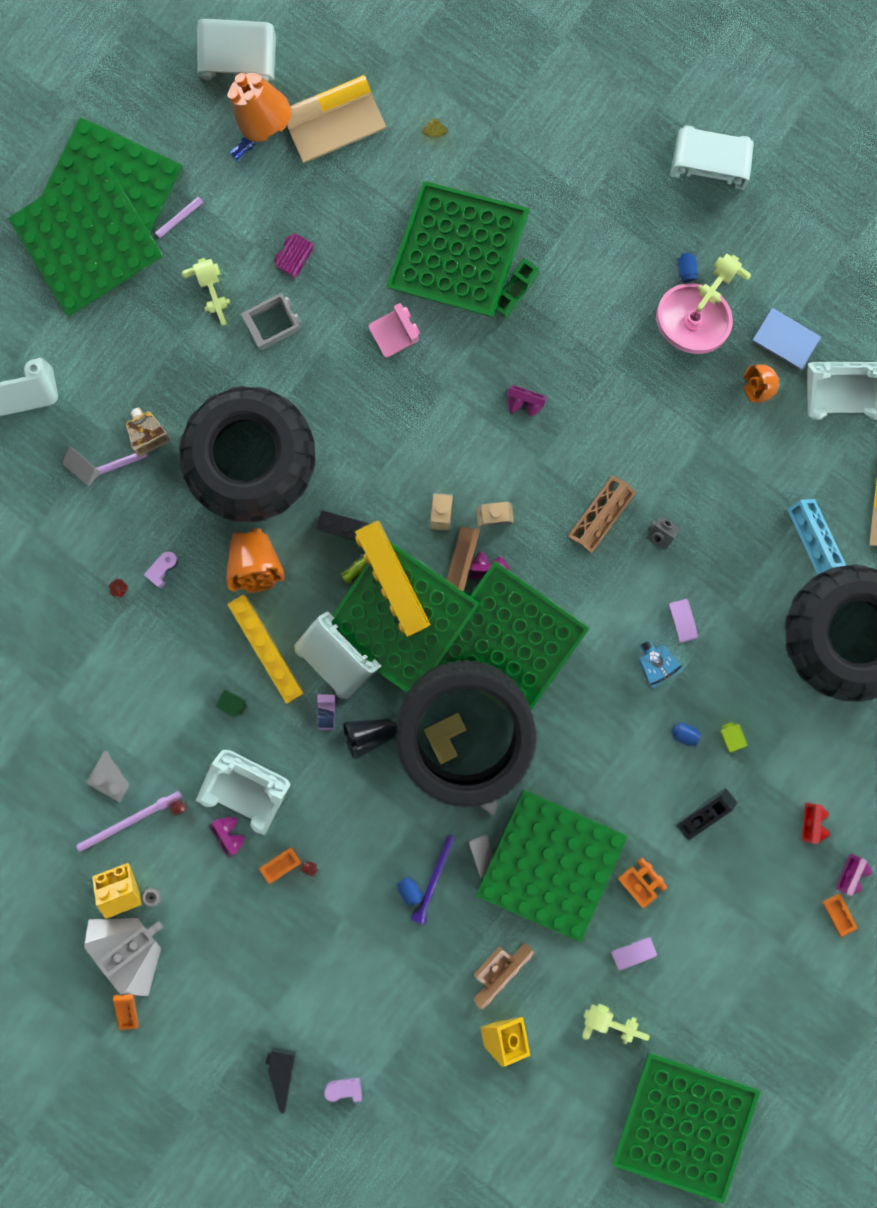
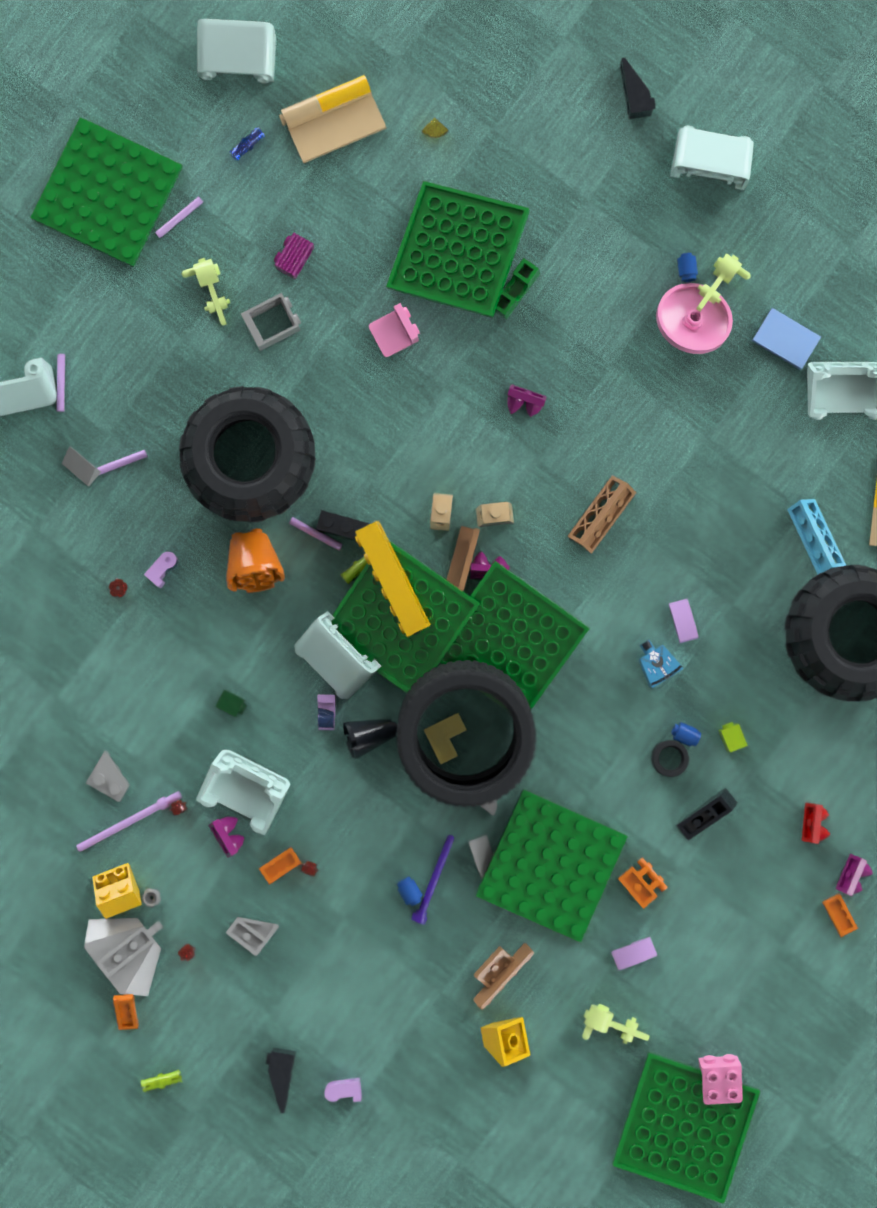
green plate [8,157,164,317] -> none
torso [126,408,171,457] -> none
yellow brick [227,594,305,704] -> none
orange cone [228,73,292,142] -> none
dark grey brick [646,516,680,551] -> none
orange cylinder [744,364,780,403] -> none
none -> lavender bar [56,354,65,412]
none -> lime pin [141,1070,182,1092]
none -> clear red plate [178,943,196,961]
none -> light grey wing [226,917,279,956]
none -> lavender bar [289,517,343,551]
none -> black slope [620,58,655,120]
none -> black tyre [651,740,689,777]
none -> bright pink bracket [698,1054,743,1105]

